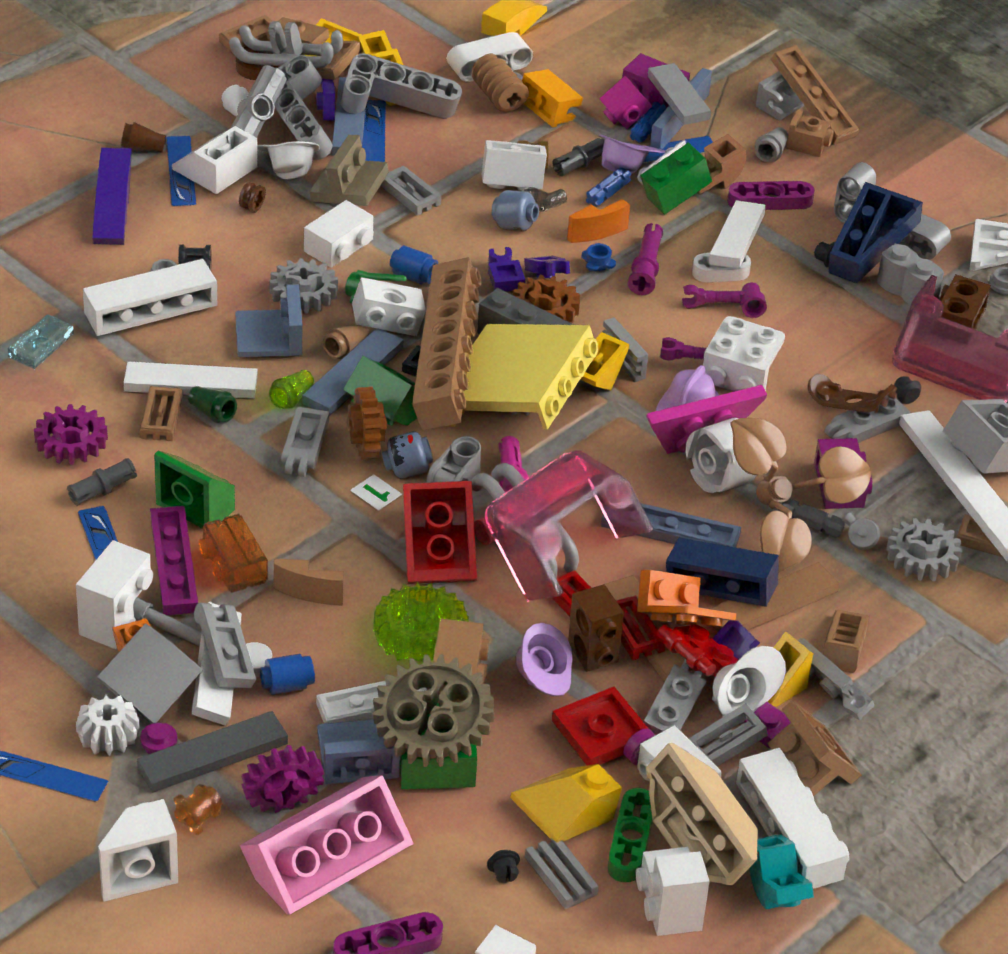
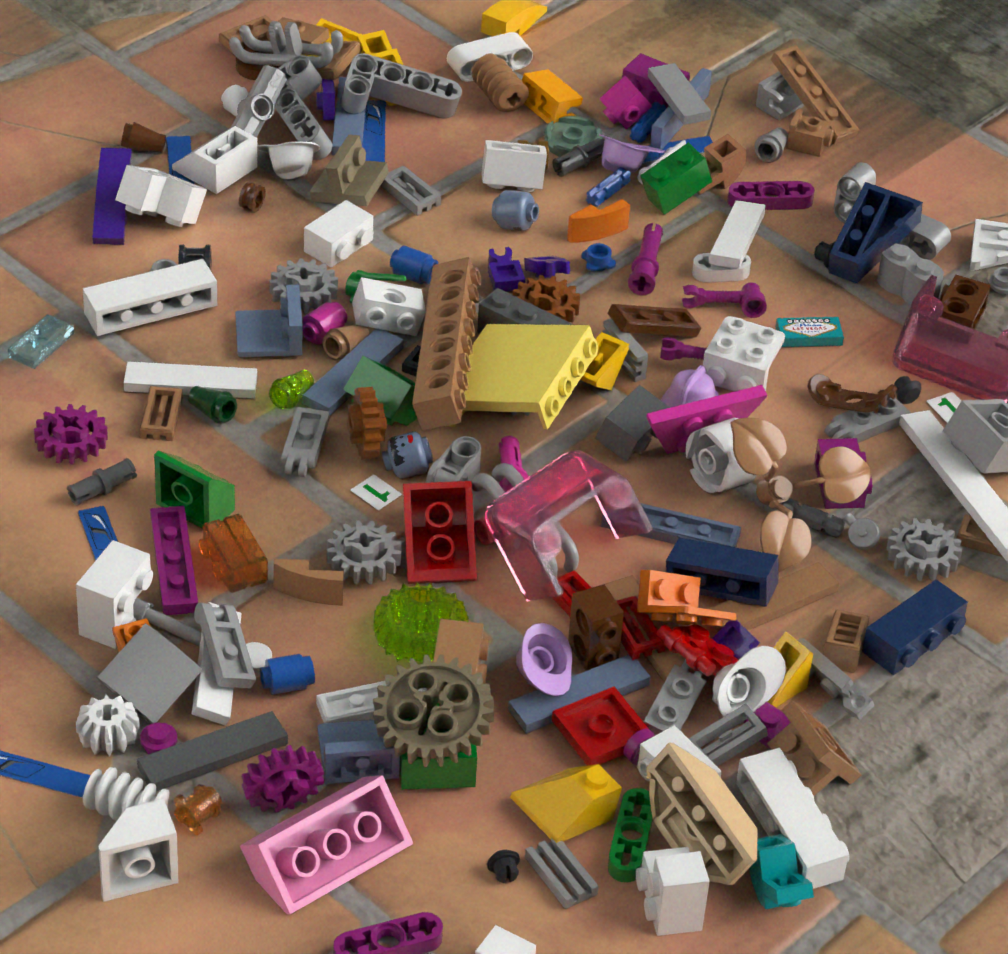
clear smoke arm [522,187,567,212] -> none
none -> white piece [83,767,170,821]
none -> white brick [115,165,207,227]
none -> dark pink brick [302,302,348,344]
none -> light grey gear [327,520,401,584]
none -> sand blue tile [508,655,651,733]
none -> sand green tile [544,116,603,157]
none -> dark grey brick [595,385,670,461]
none -> reddish brown tile [607,304,701,337]
none -> teal tile [775,317,844,347]
none -> dark blue brick [862,579,968,676]
none -> white sticker [927,392,961,423]

